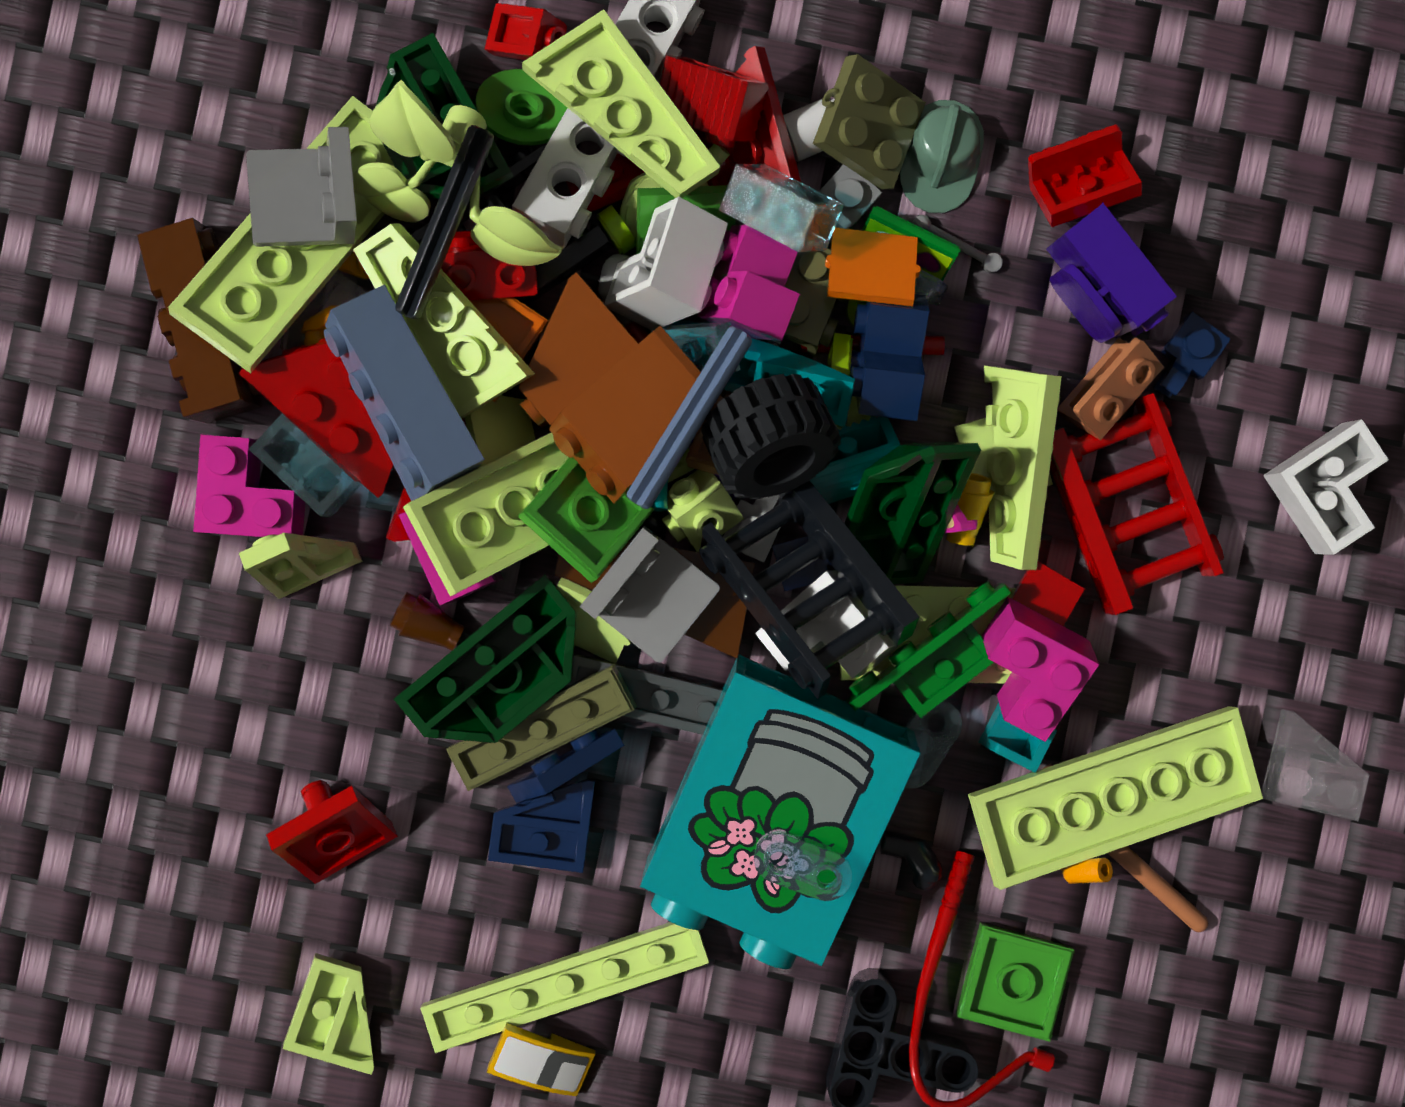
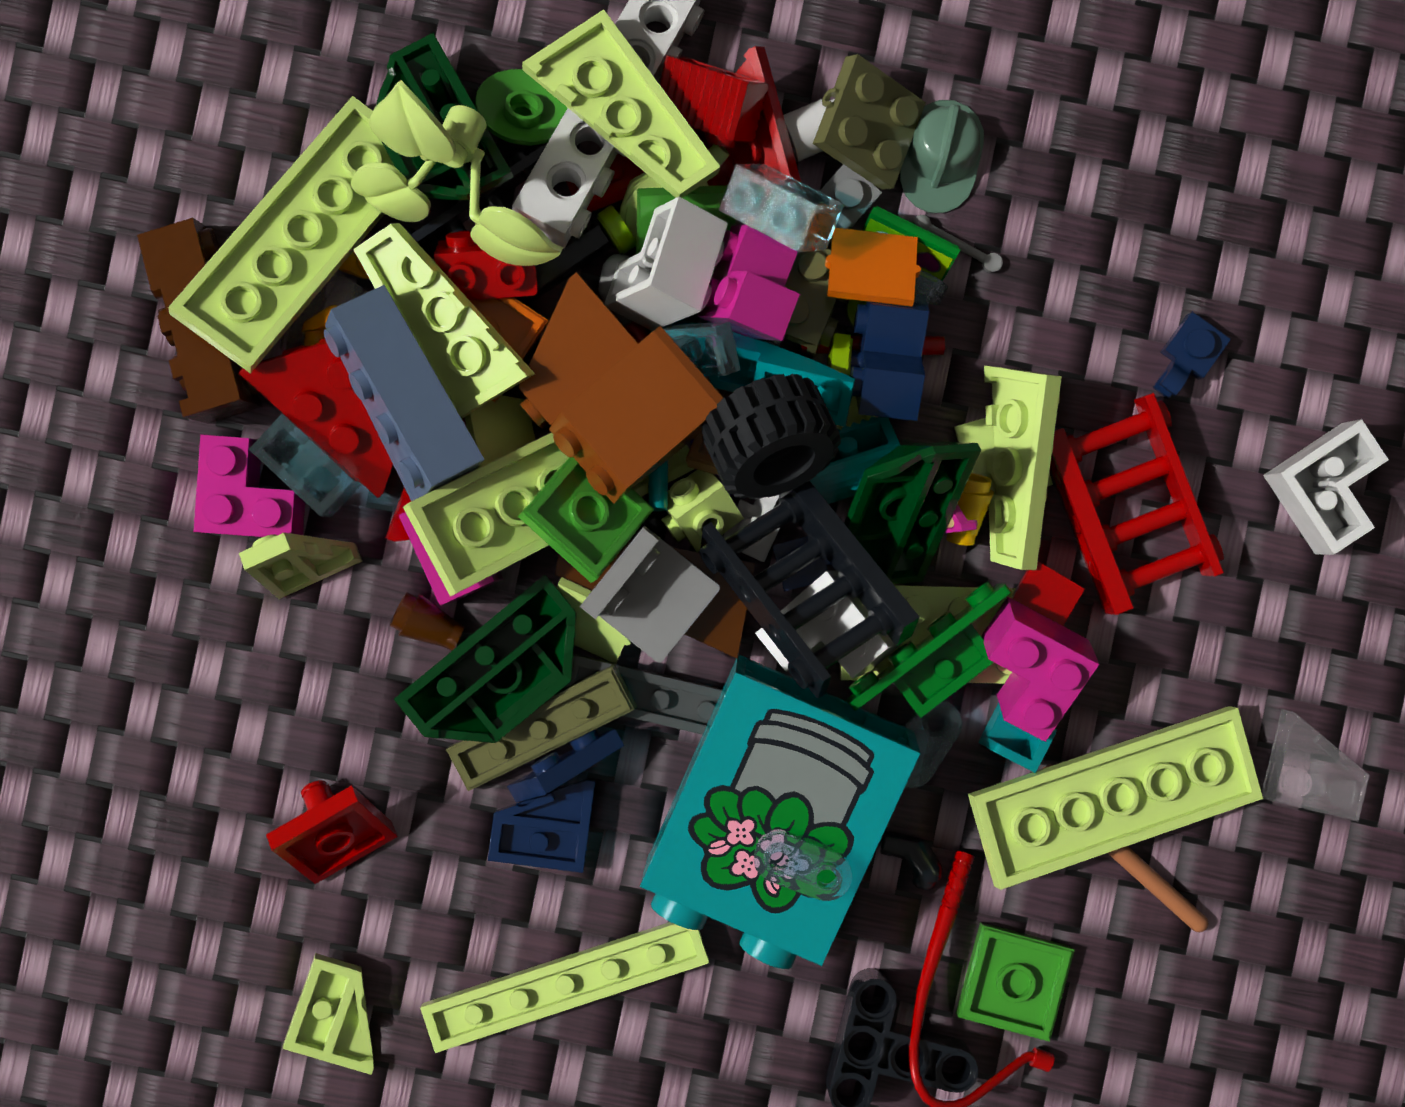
light grey bracket [246,127,357,247] -> none
black axle [395,125,494,320] -> none
red bracket [484,3,567,60] -> none
slope [487,1022,595,1096] -> none
sand blue axle [627,326,752,509] -> none
red bracket [1028,124,1142,227] -> none
dark purple brick [1046,203,1177,343] -> none
nougat bracket [1057,338,1164,440] -> none
light orange arm [1061,858,1113,884] -> none

